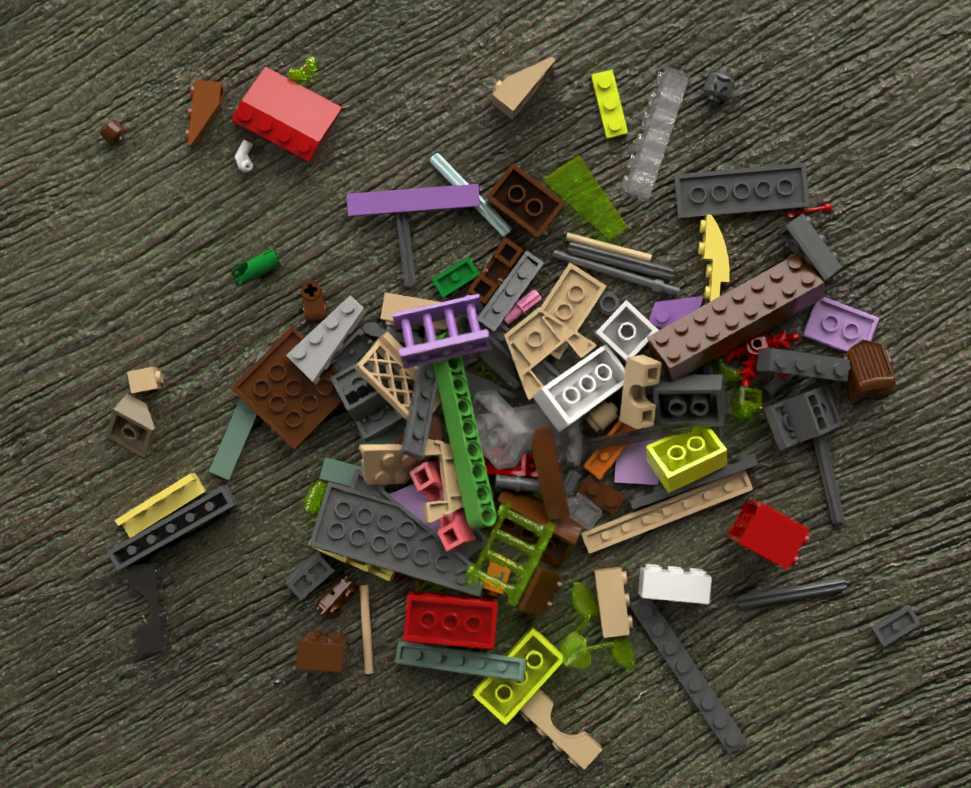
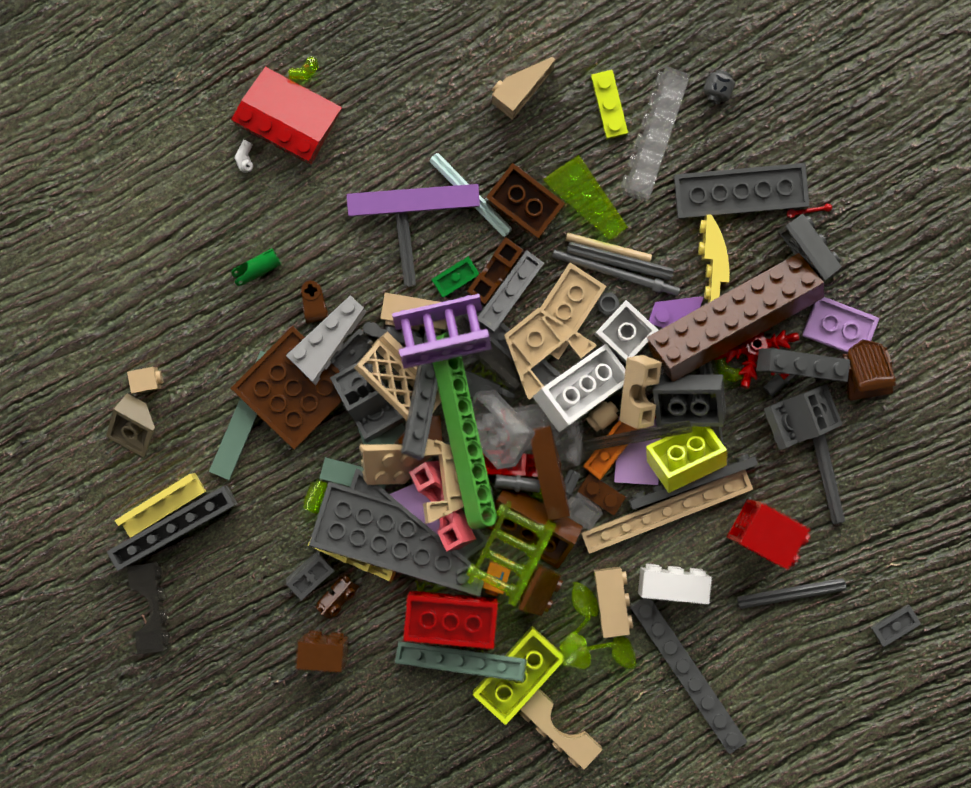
reddish brown piece [100,120,125,144] -> none
dark orange slope [185,80,225,149] -> none
tan bar [359,585,373,674] -> none
bright pink axle [504,290,542,326] -> none
clear neon green brick [732,386,762,419] -> none

